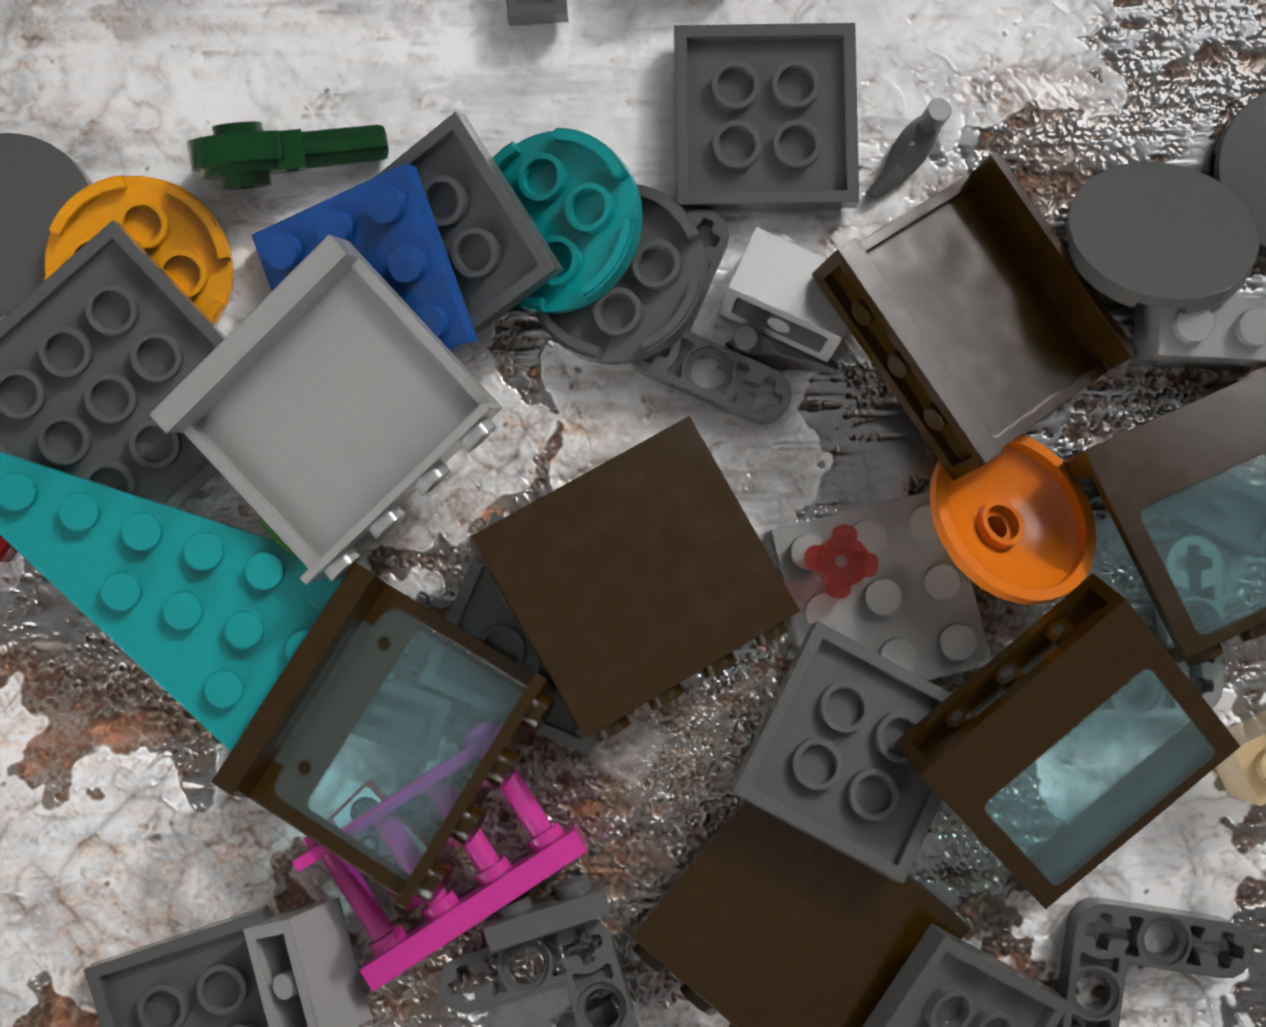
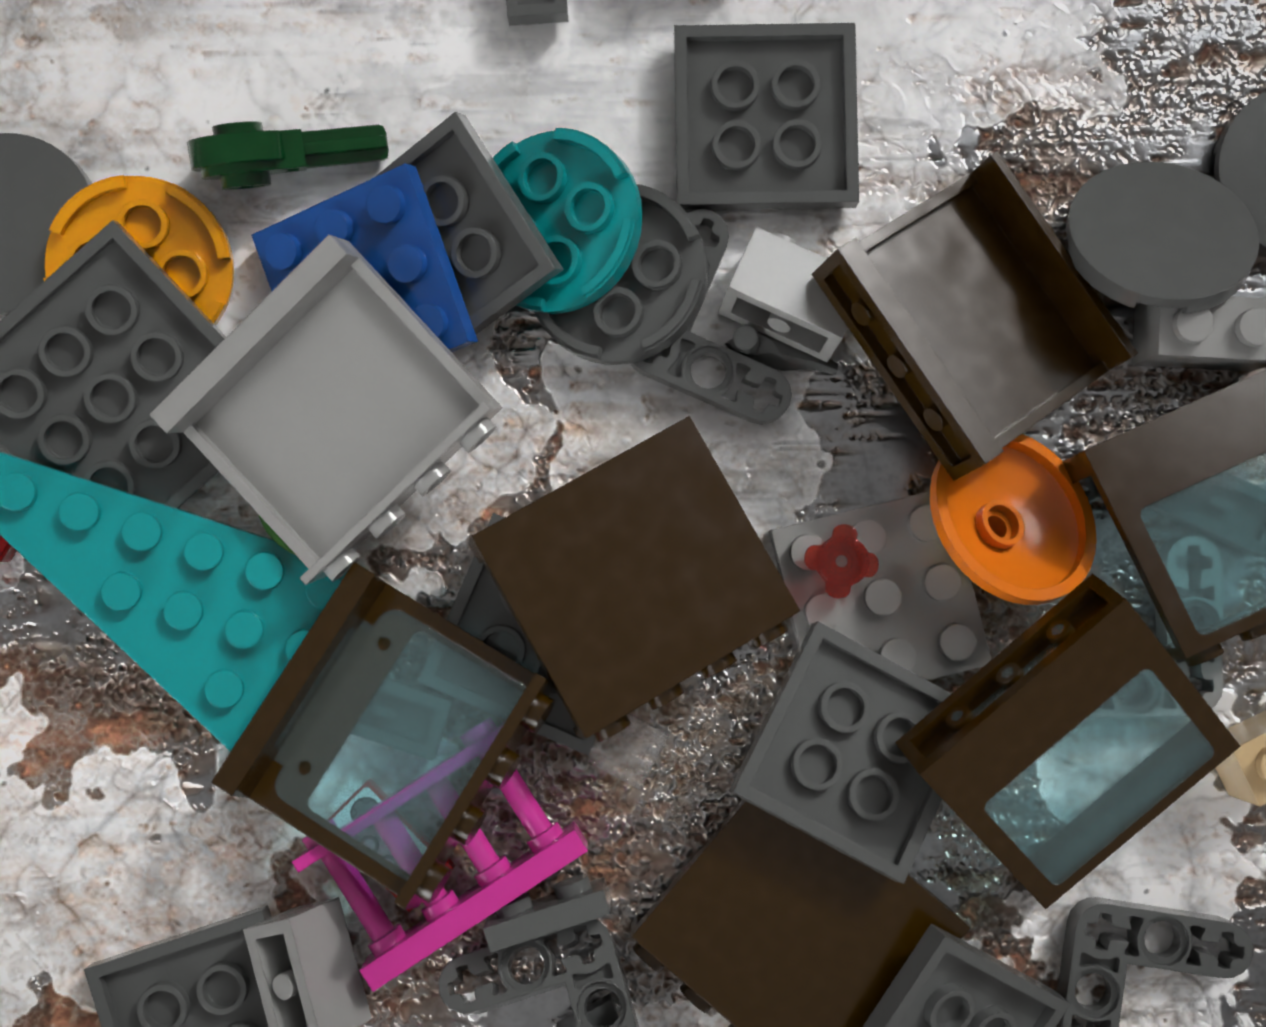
dark grey bar [867,98,952,199] -> none

